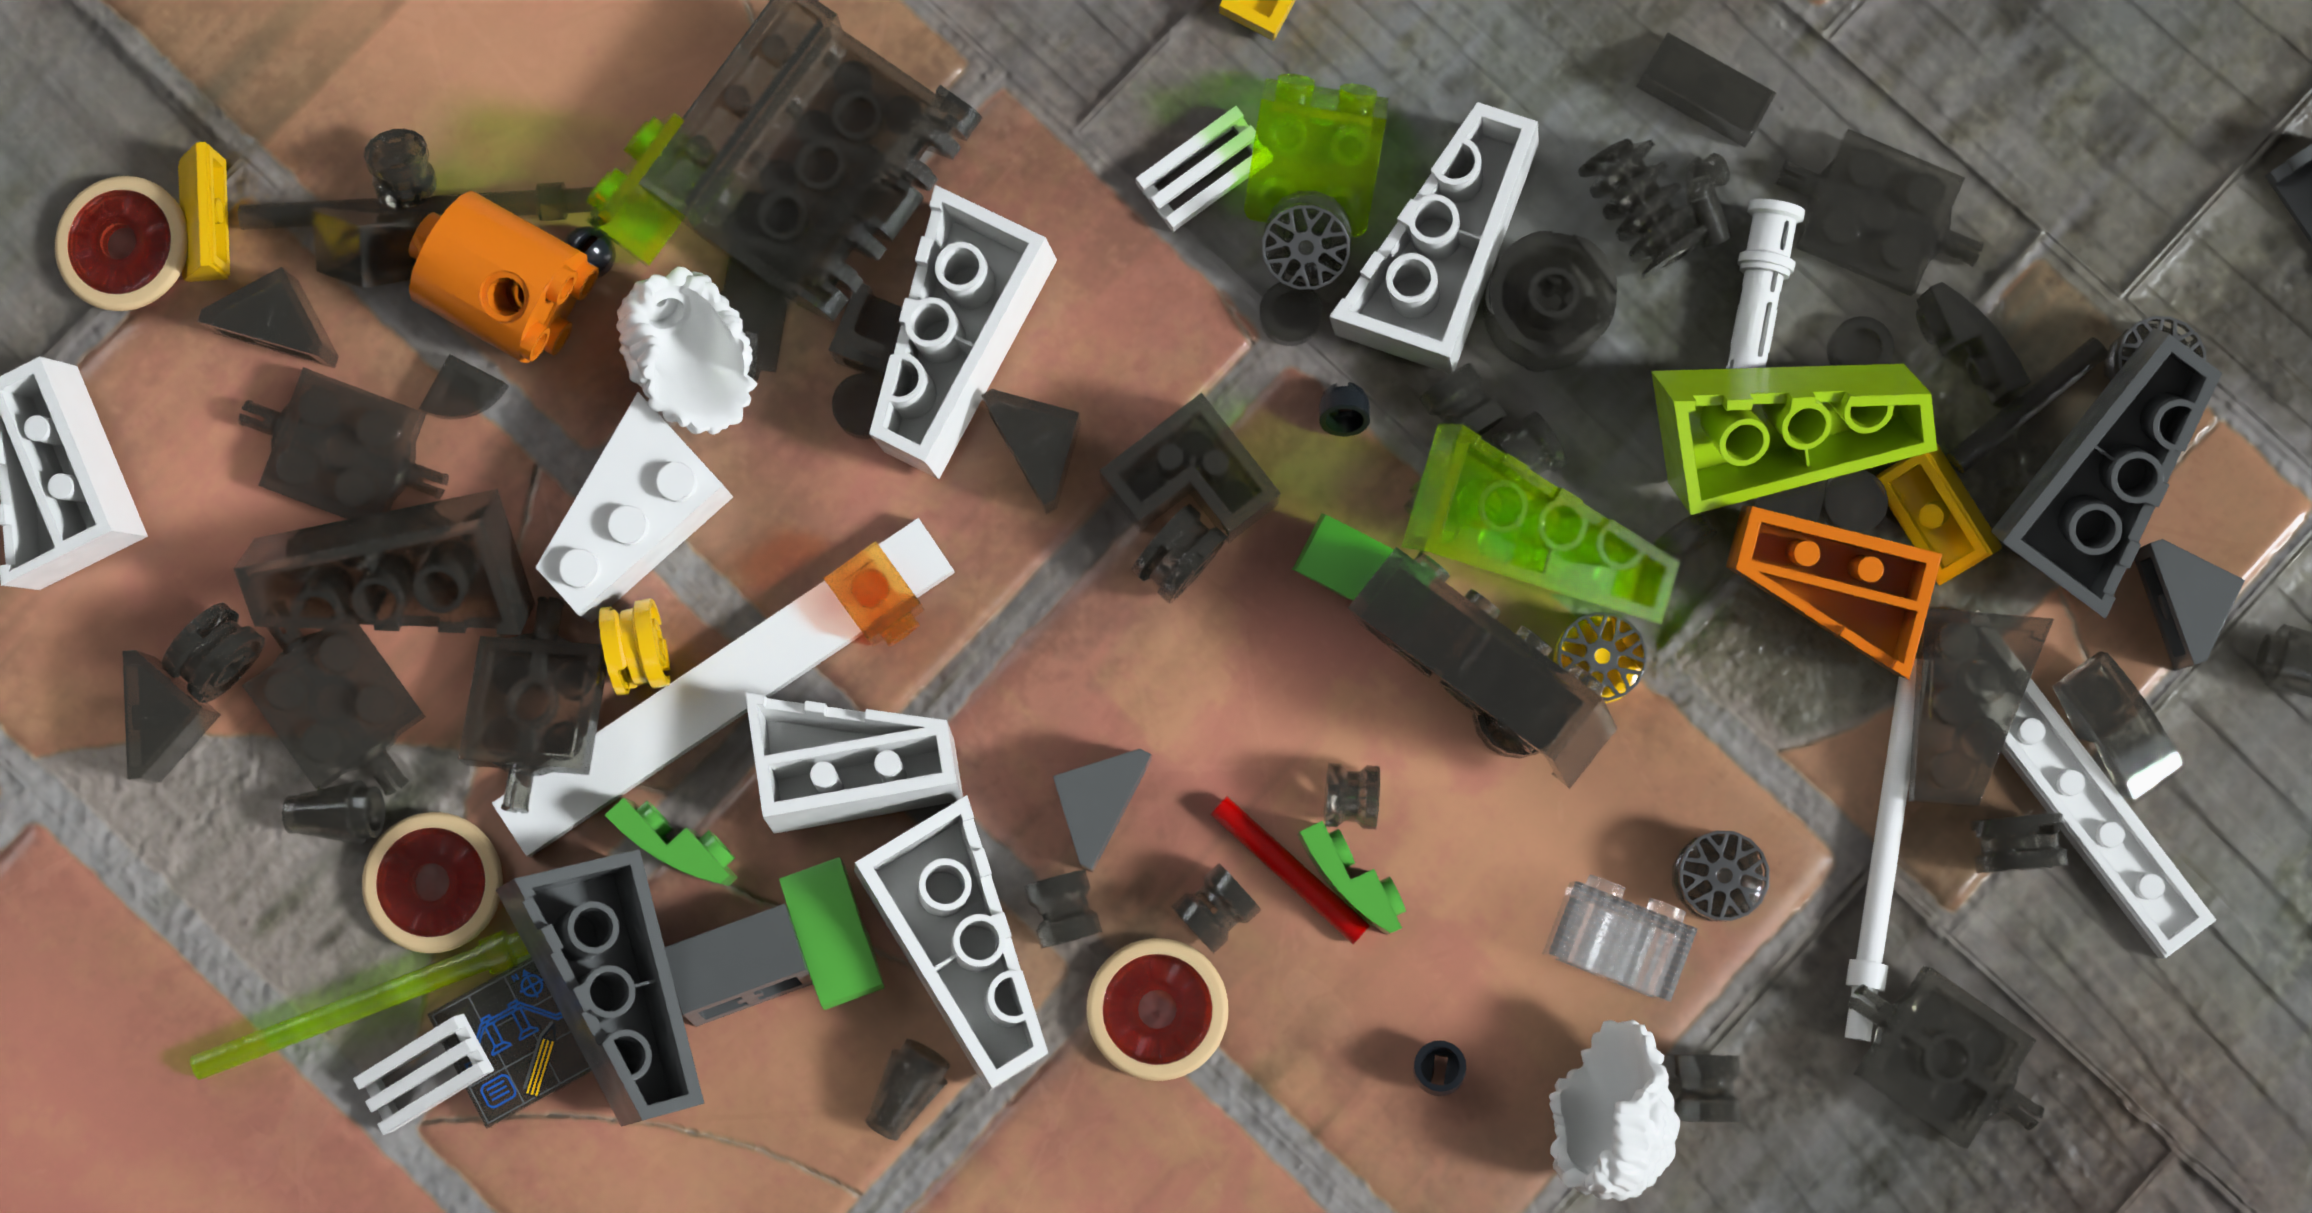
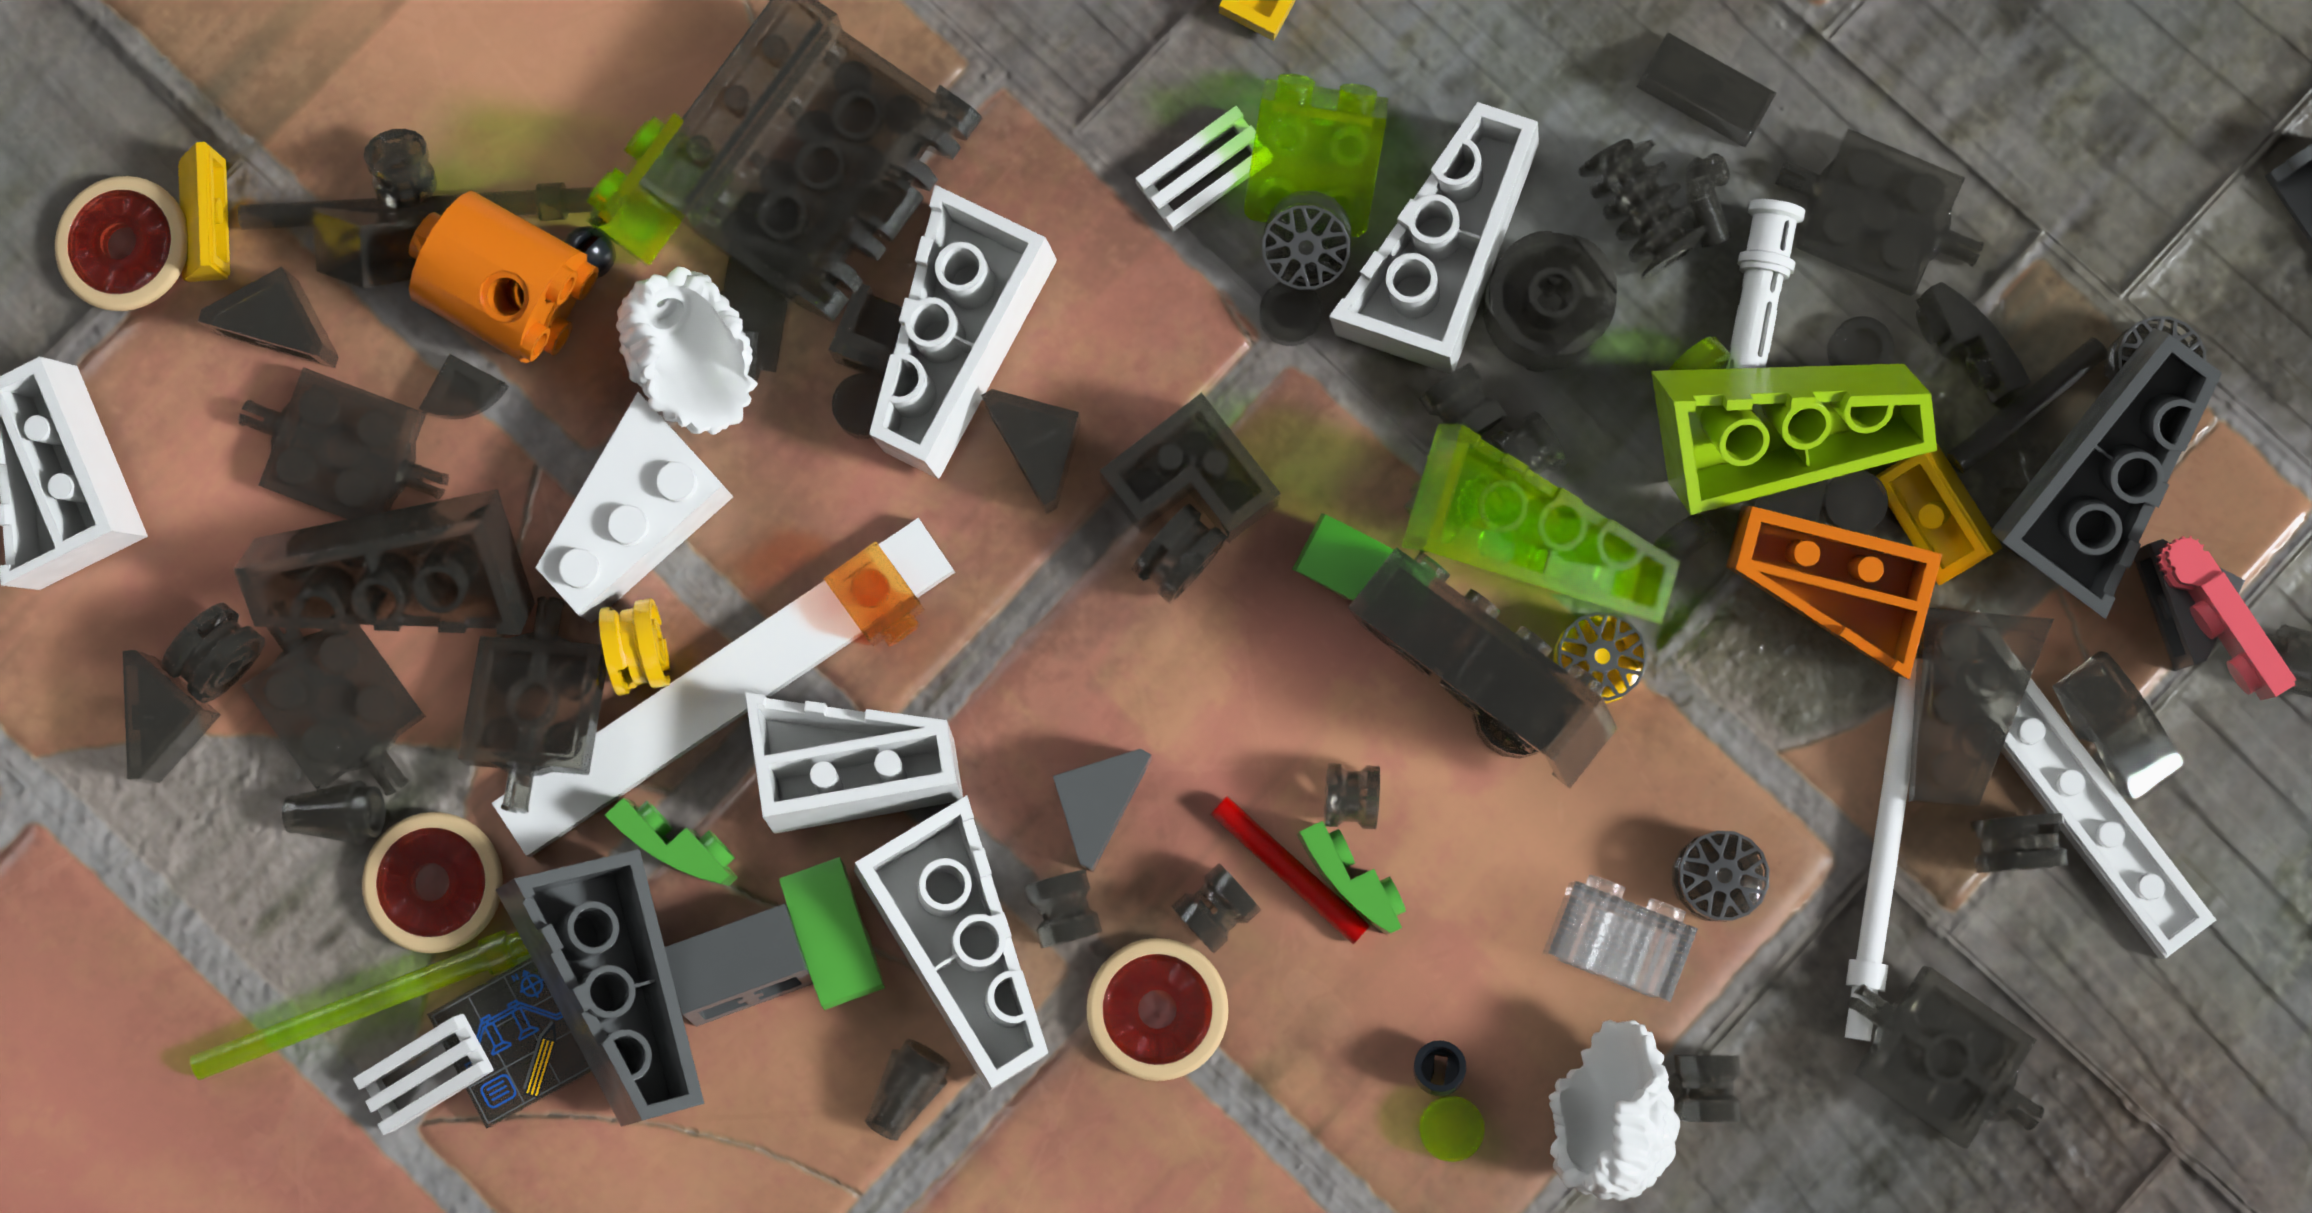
black hinge [1319,382,1370,437] -> none
none -> clear neon green tile [1418,1095,1485,1162]
none -> clear neon green tile [1669,336,1731,370]
none -> coral hinge [2156,536,2296,700]

